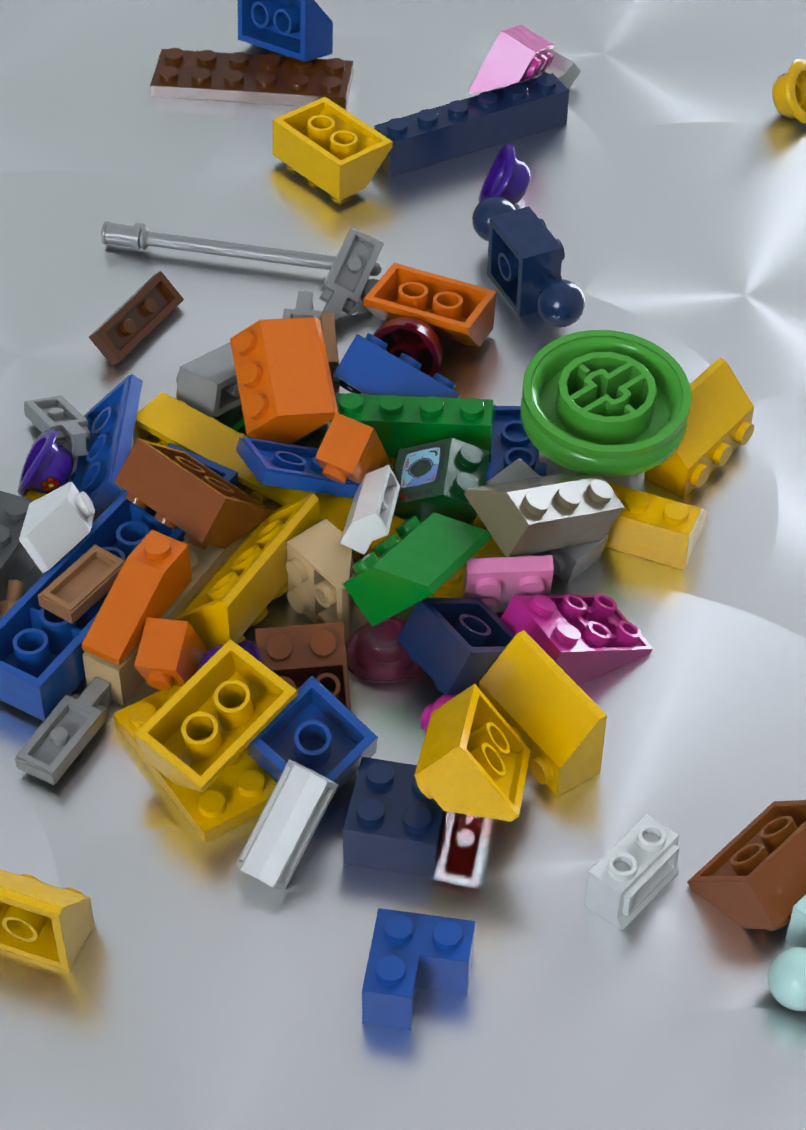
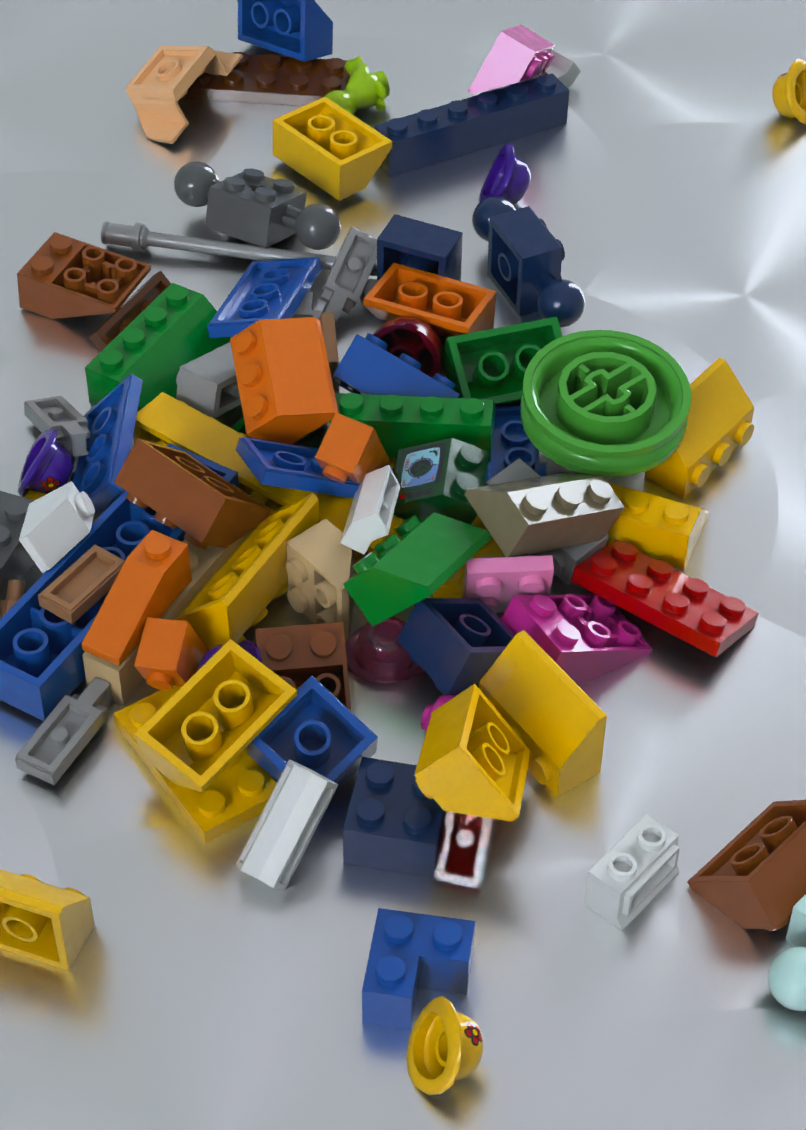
none -> dark orange slope [17,232,151,319]
none -> green slope [85,283,231,412]
none -> light nougat piece [125,46,243,144]
none -> dark grey brick [174,162,341,250]
none -> blue tile [207,257,322,338]
none -> lime animal [324,56,390,115]
none -> dark blue brick [377,214,463,281]
none -> yellow hat [406,996,484,1095]
none -> green slope [443,317,562,406]
none -> red plate [571,540,759,657]

